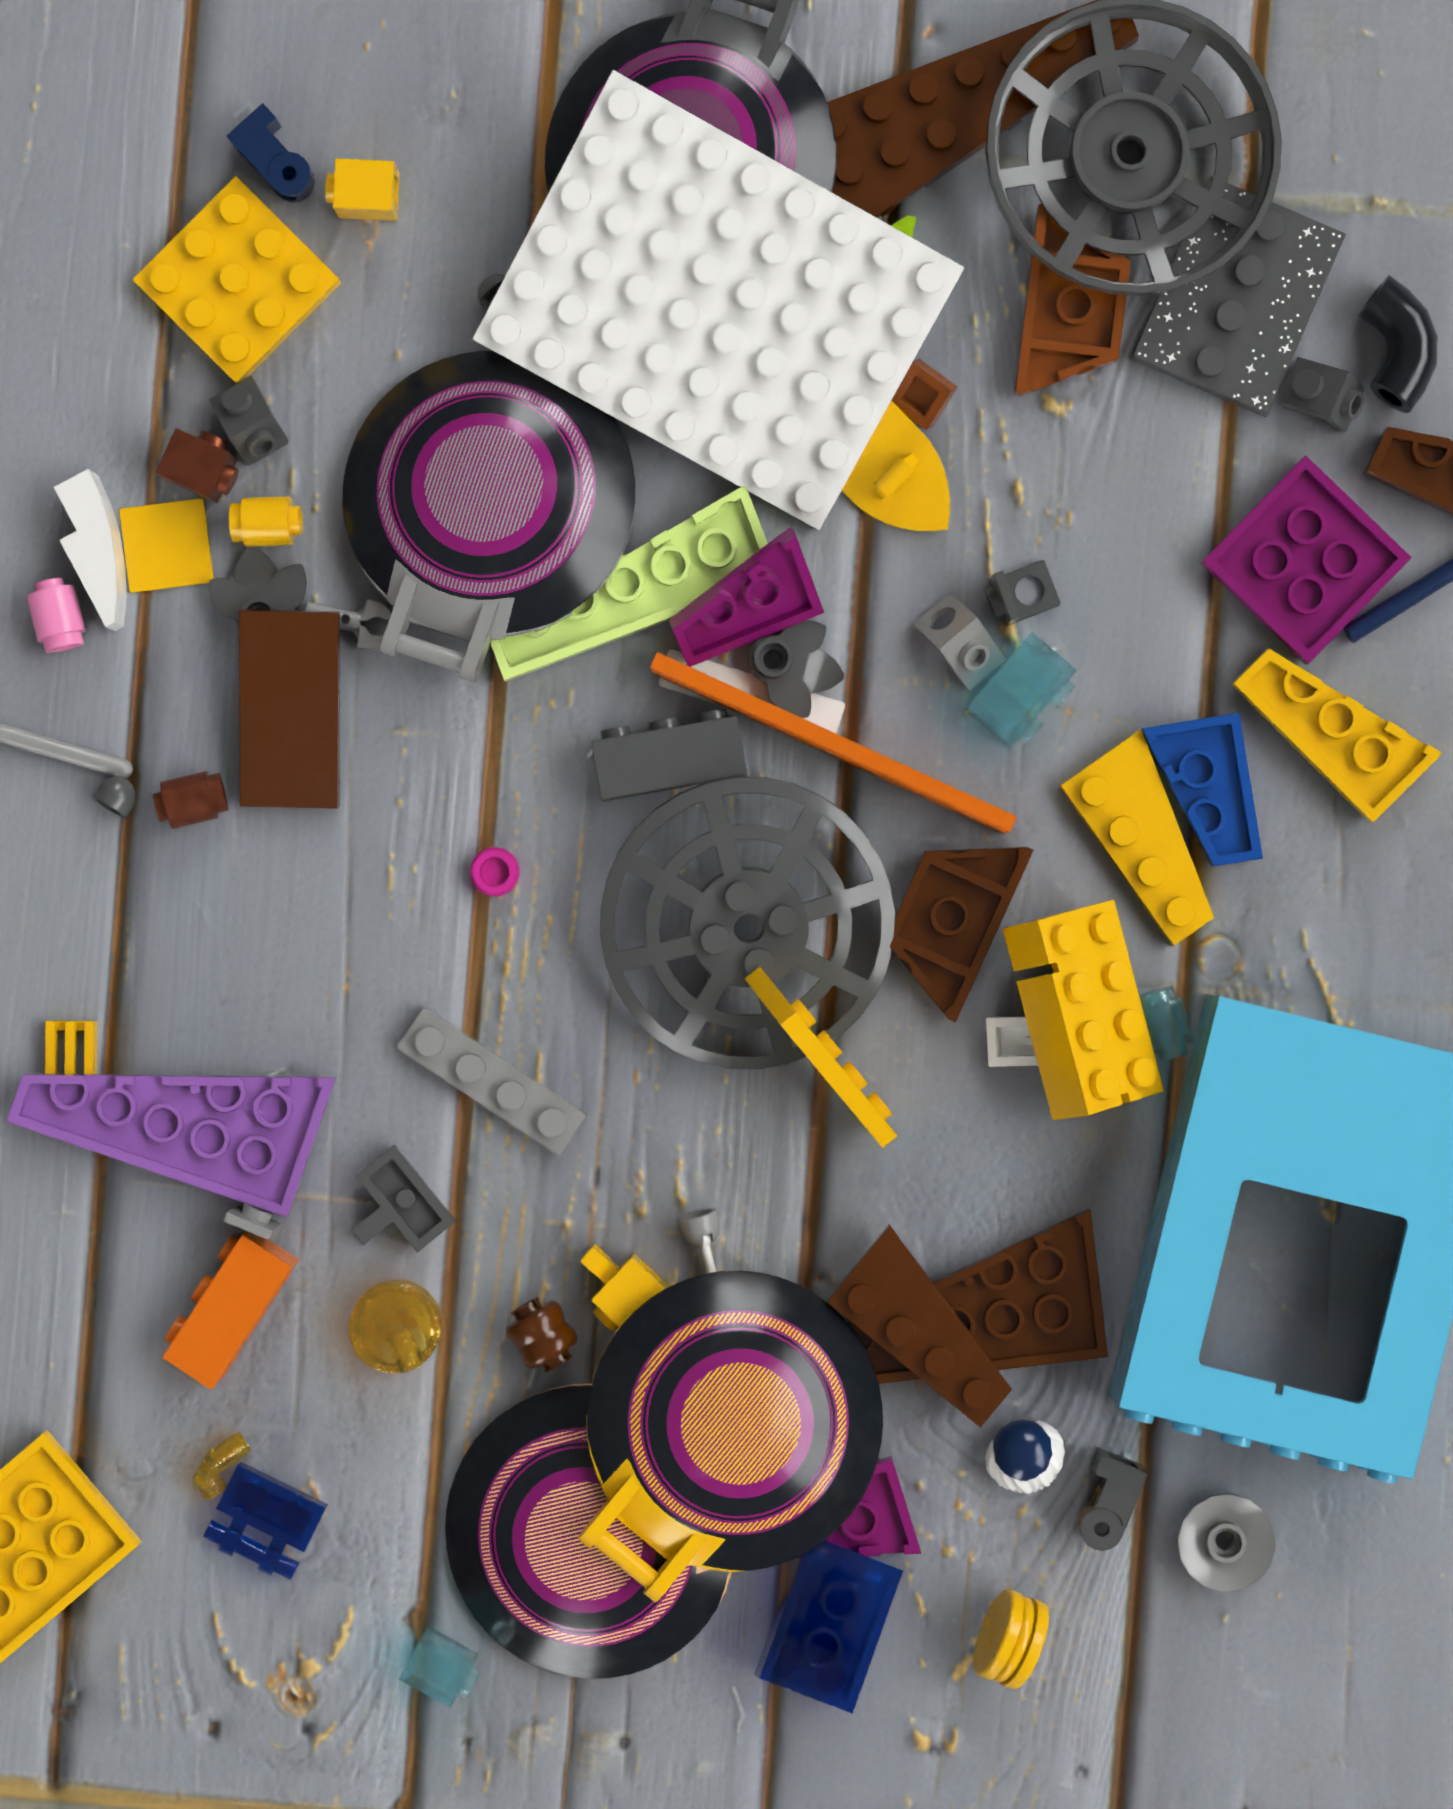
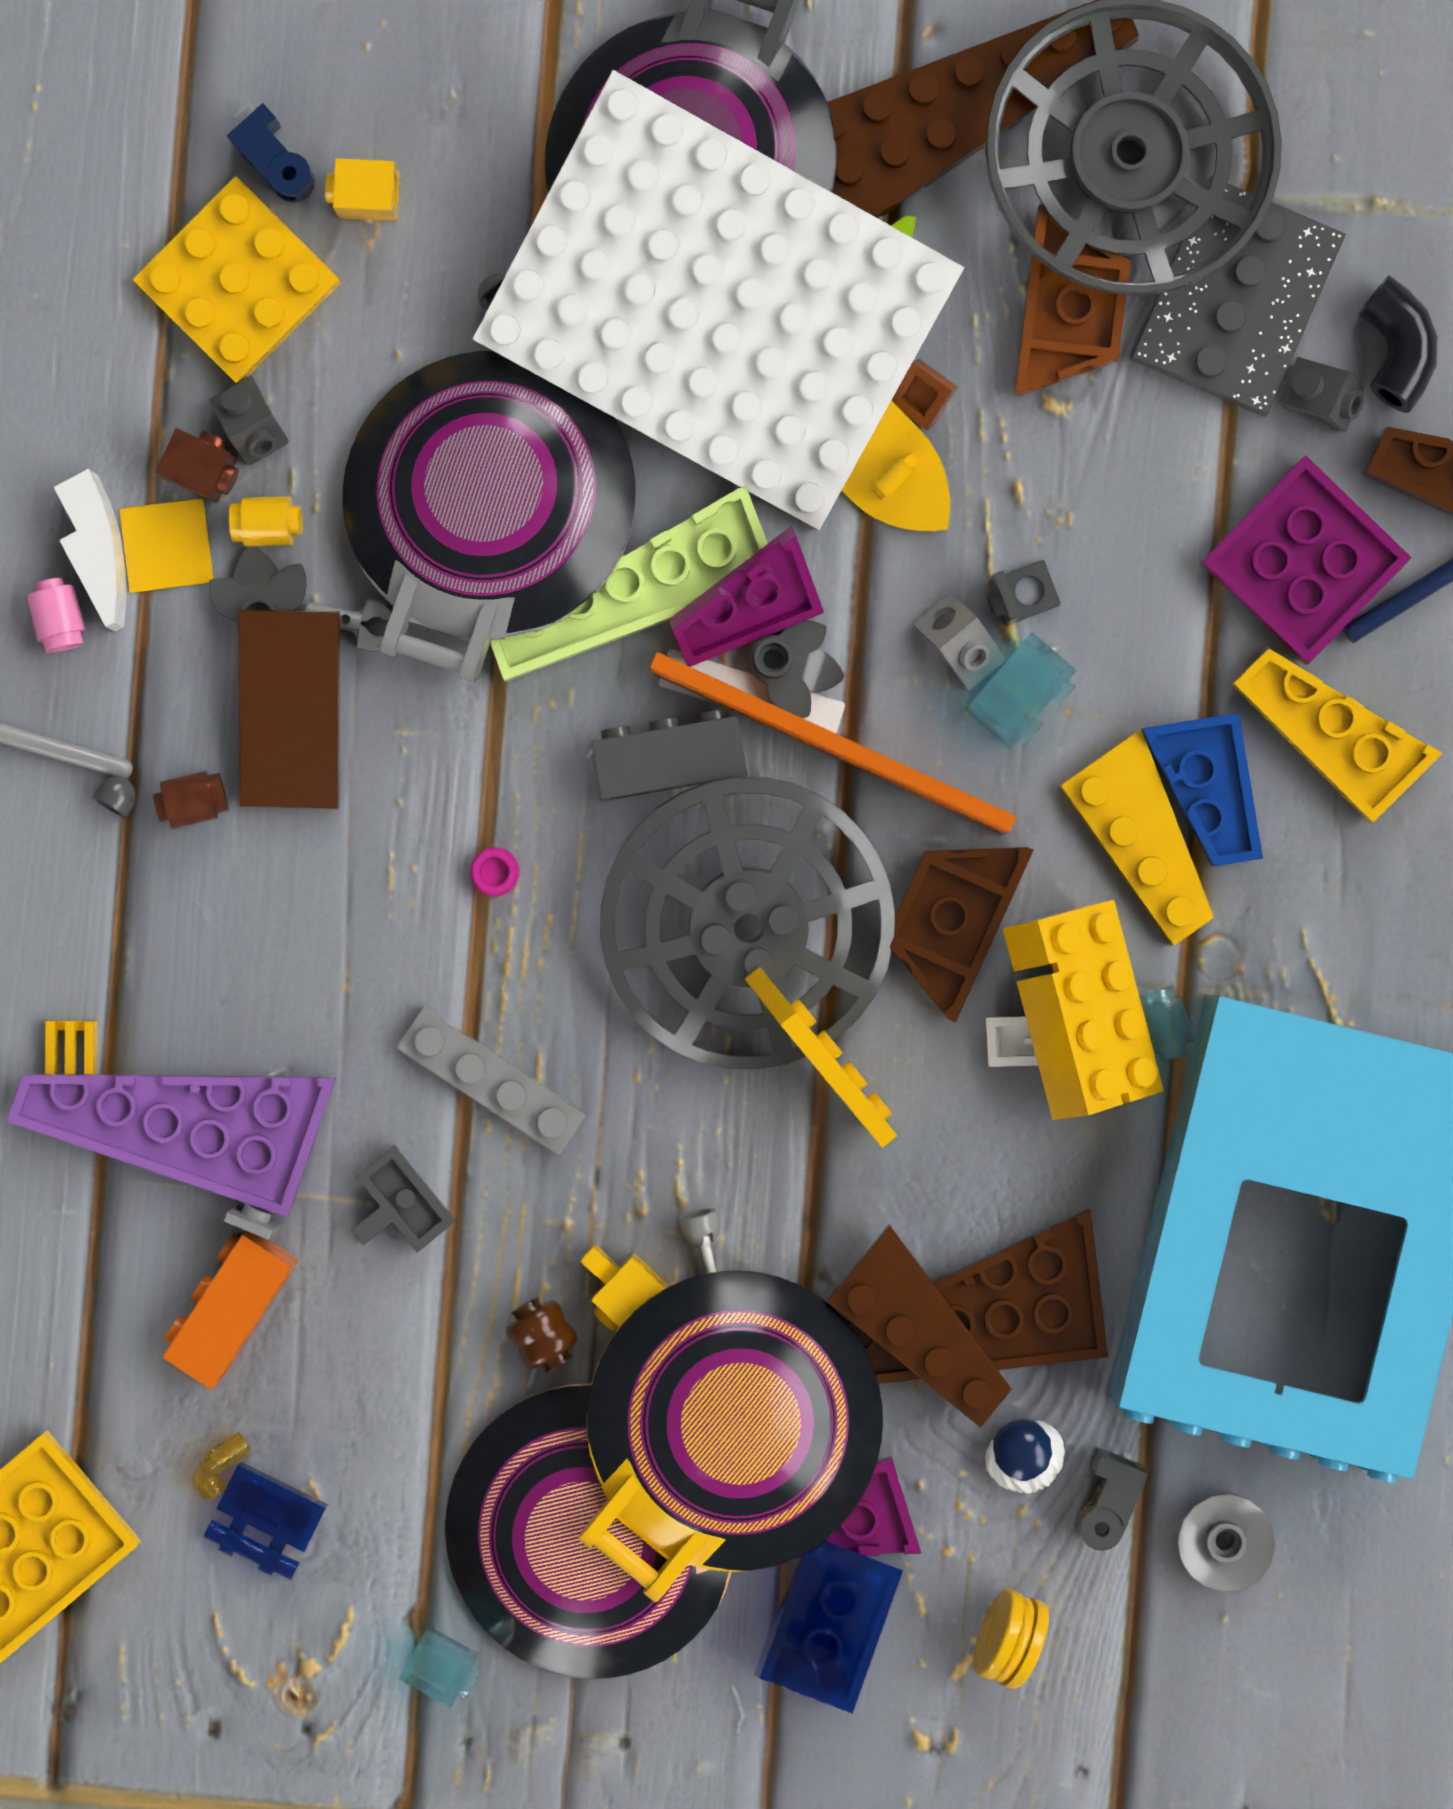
clear yellow head [349,1279,443,1374] -> none

